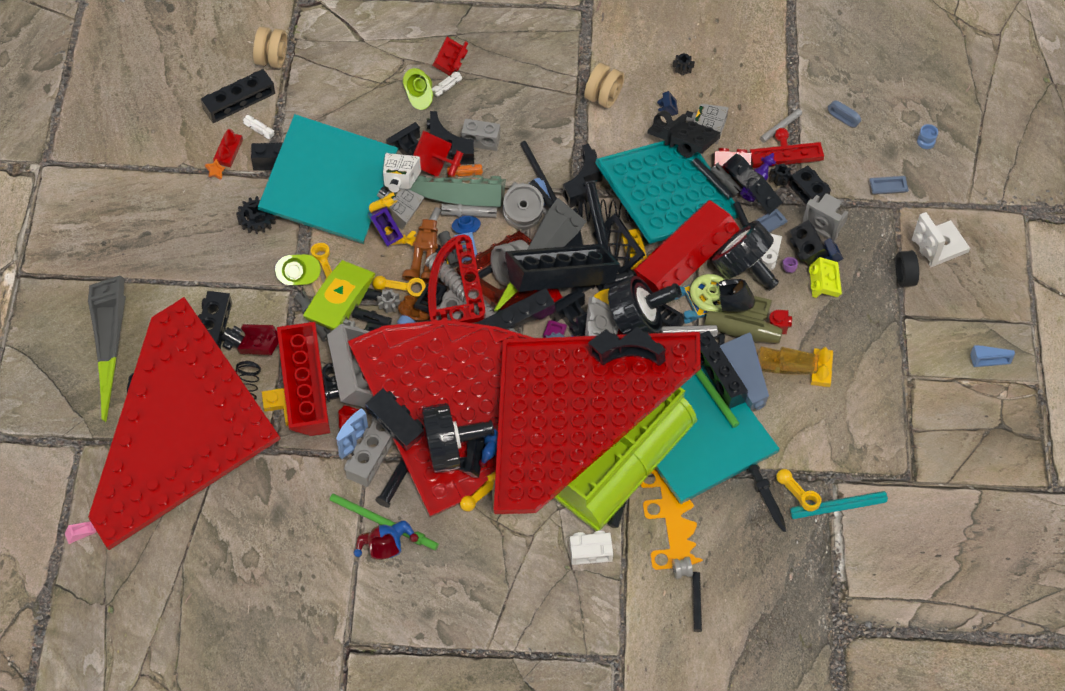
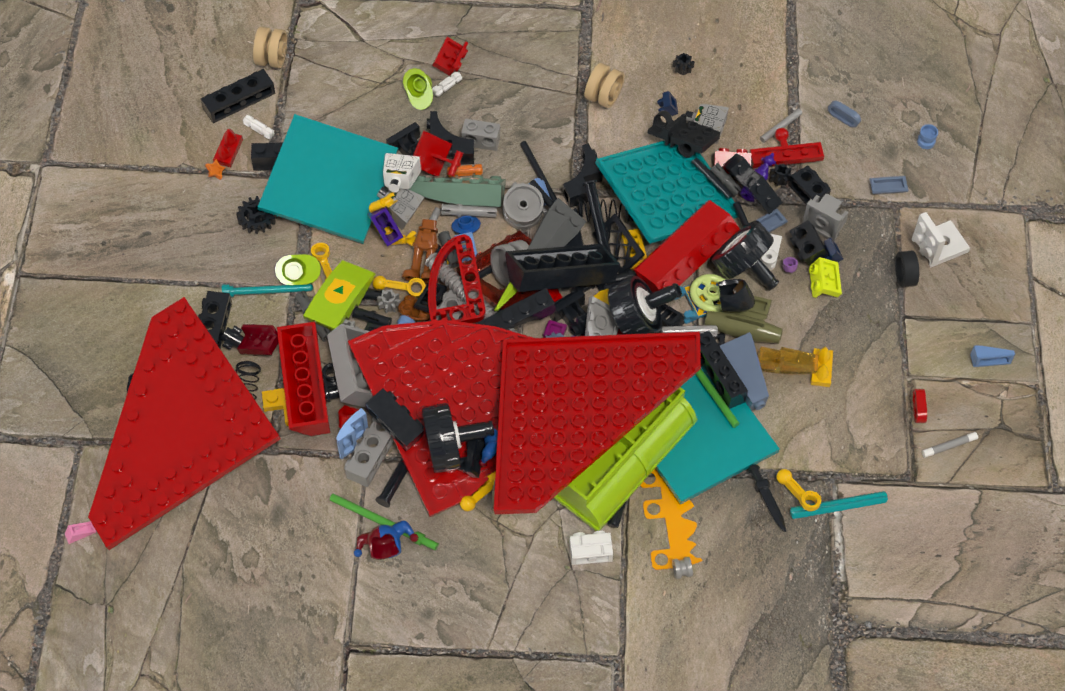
dark grey plate [88,275,126,422] -> none
black arch [588,327,666,366] -> none
black bar [692,572,702,632] -> none
red plate [768,310,792,334] -> none
none -> teal piece [222,284,313,297]
none -> red beam [912,389,927,423]
none -> light grey bar [922,432,978,458]

